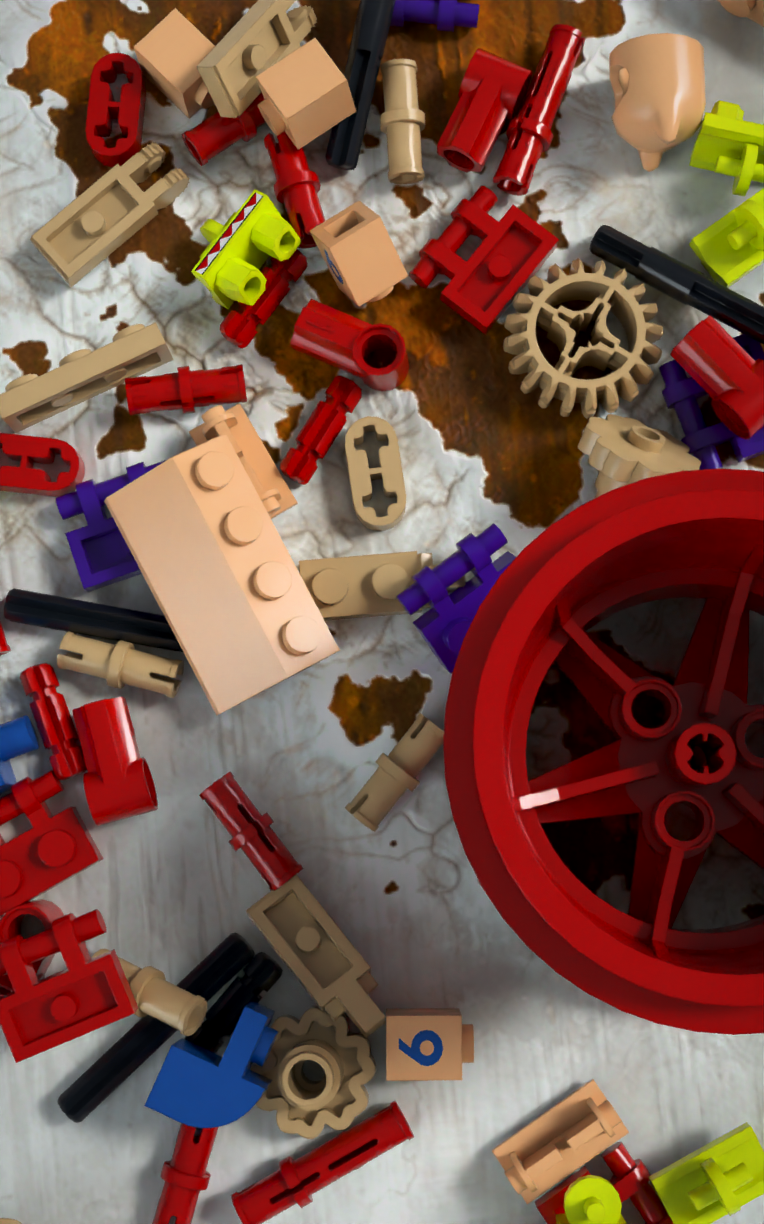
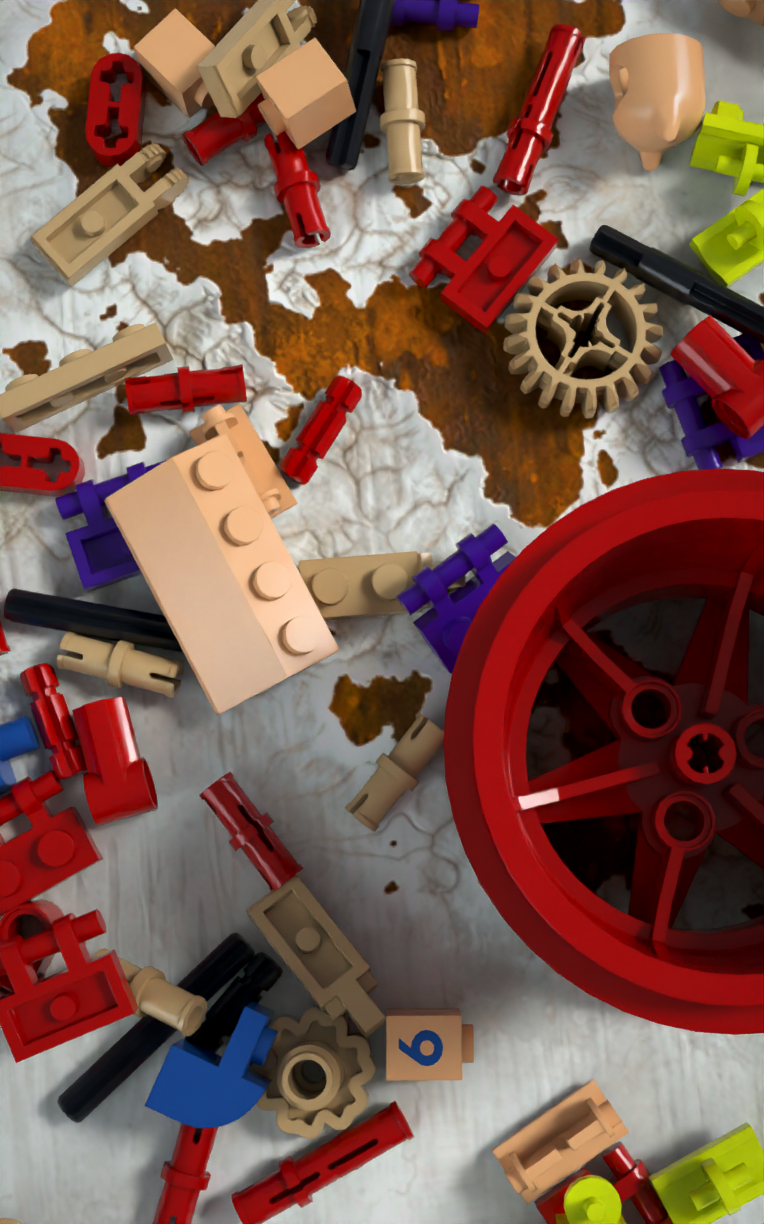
neon yellow hips [191,189,301,309] -> none
red axle [220,249,308,349] -> none
red piece [290,299,409,391] -> none
light nougat brick [310,201,408,307] -> none
tan beam [345,416,406,531] -> none
red piece [437,48,532,173] -> none
tan plant [578,414,701,498] -> none

